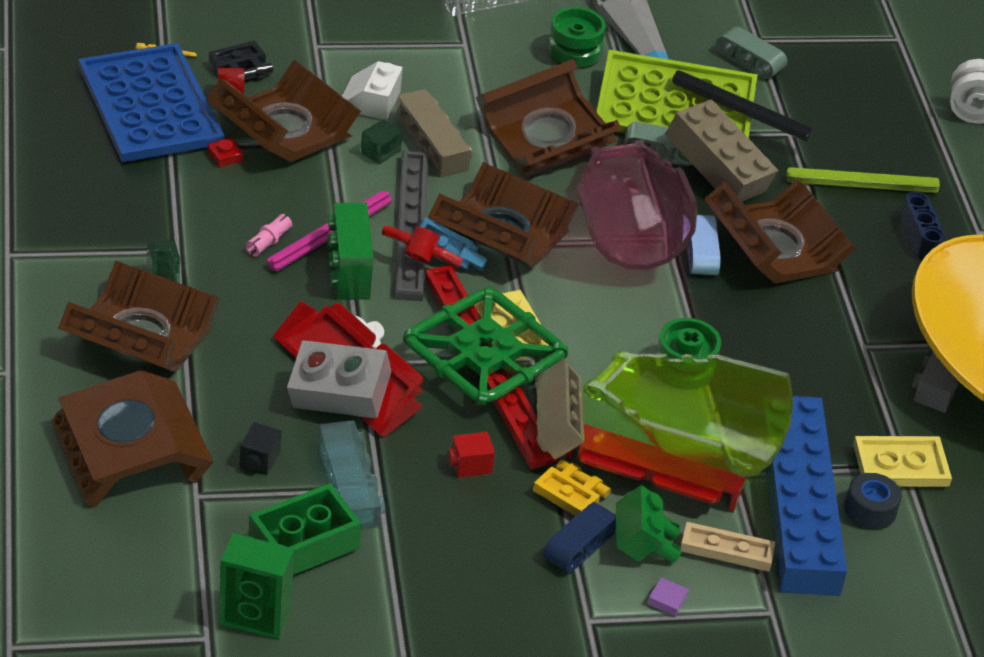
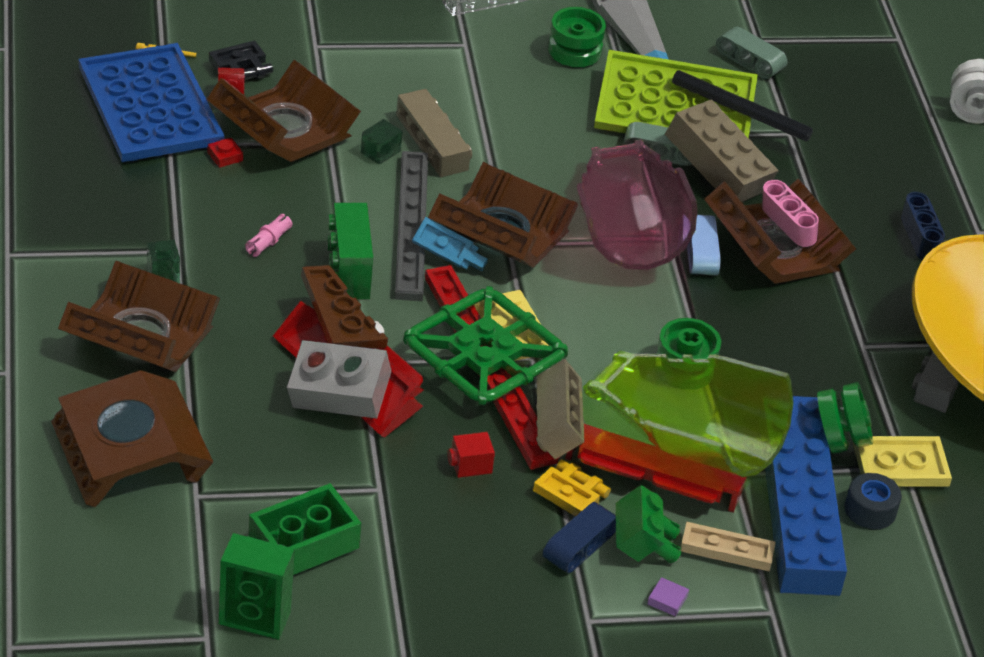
black brick [239,422,282,475] -> none
dark pink axle [267,191,392,271] -> none
clear light blue brick [318,420,385,530] -> none
white slope [342,61,403,121] -> none
red piece [382,225,463,268] -> none
reddish brown panel [475,59,621,178] -> none
lime axle [786,167,940,193] -> none
none -> reddish brown wing [301,265,388,349]
none -> bright pink beam [762,180,818,247]
none -> green wheel [817,382,873,454]

